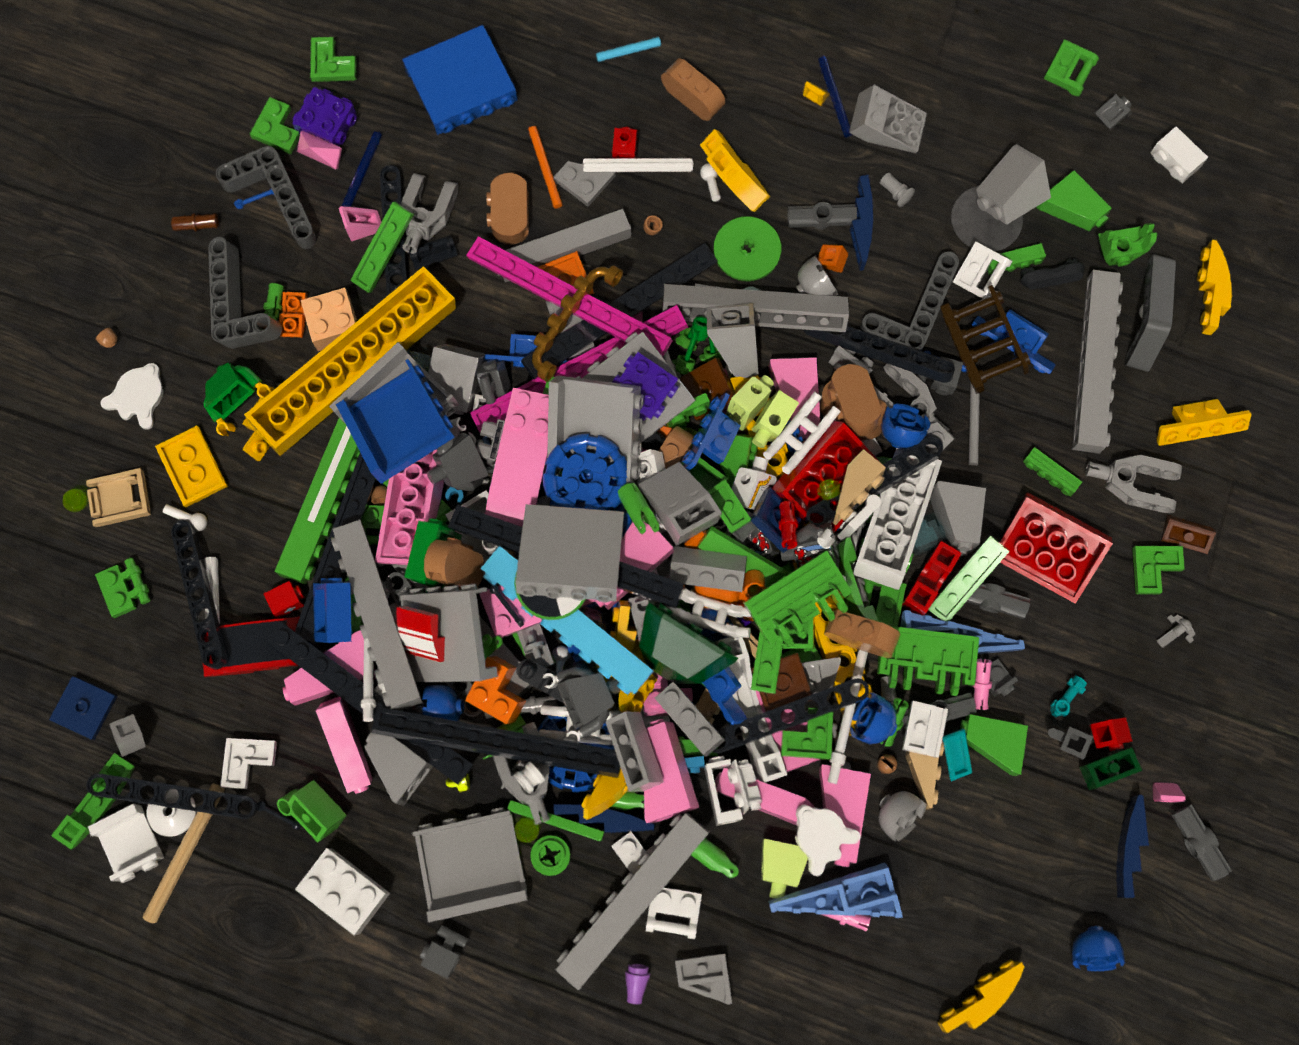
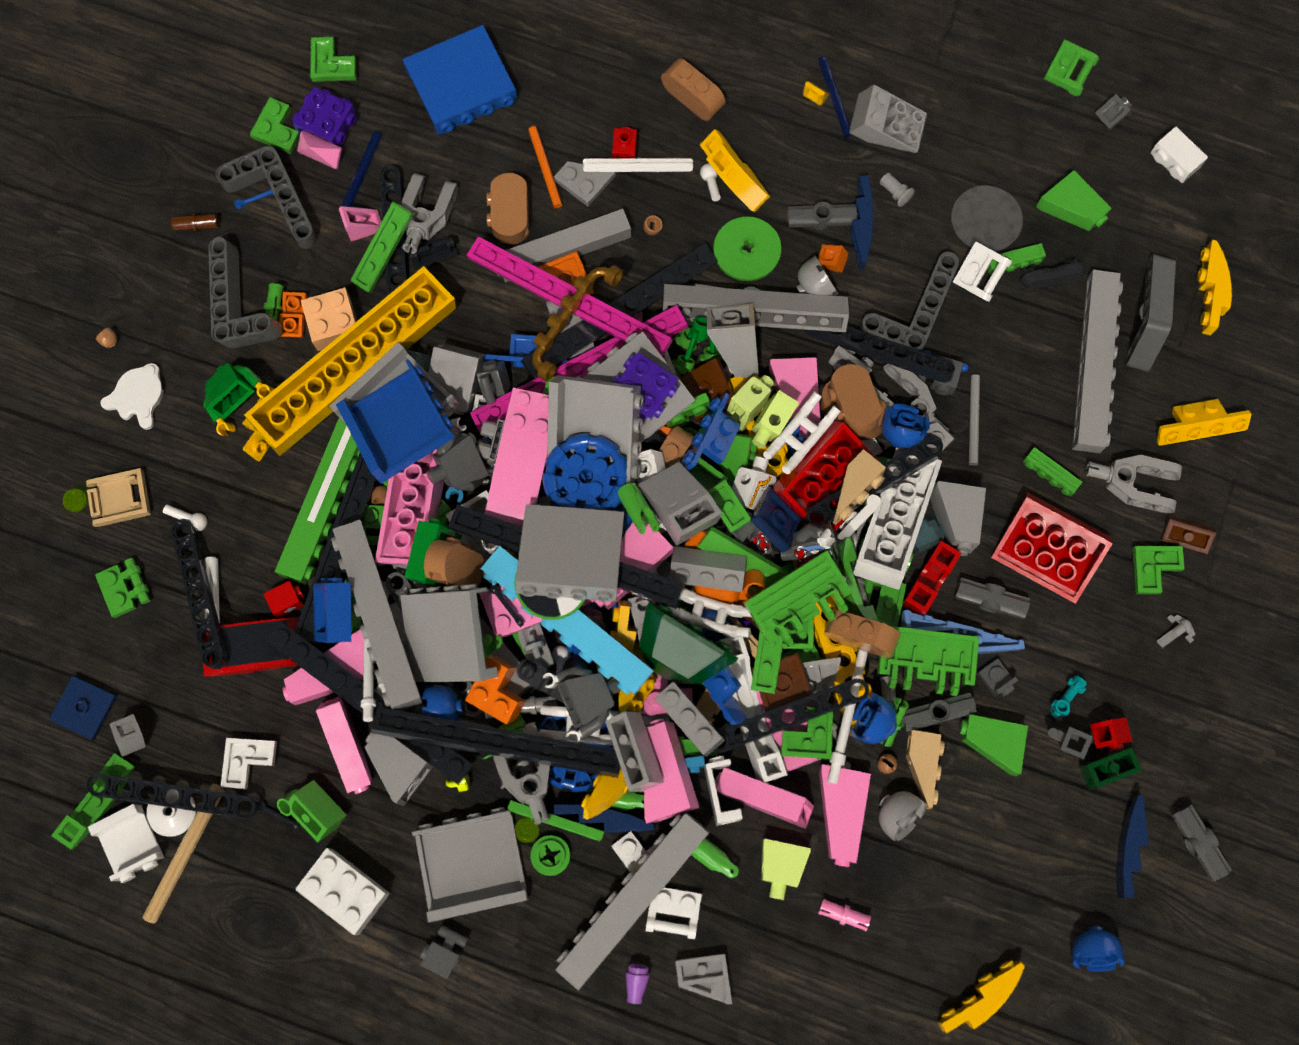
yellow tile [155,425,228,507] -> none
red slope [396,606,445,662] -> none
white wheel [514,762,545,794] -> none
medium azure bar [596,37,661,62] -> none
white hinge [728,760,762,815] -> none
medium blue wedge [768,863,903,918] -> none
red pin [779,501,798,549] -> none
white tile [795,804,860,876] -> none
clear neon green plate [817,479,841,500] -> none
white plate [902,701,948,758] -> none
tile [929,535,1009,621] -> none
dark brown fence [940,285,1031,394] -> none
teal tile [943,729,972,781] -> none
blue bracket [972,310,1055,374] -> none
bright pink pin [973,659,992,710] -> none
light grey slope [976,144,1051,225] -> none
bright green piece [1098,223,1157,266] -> none
bright pink slope [1153,782,1185,803] -> none

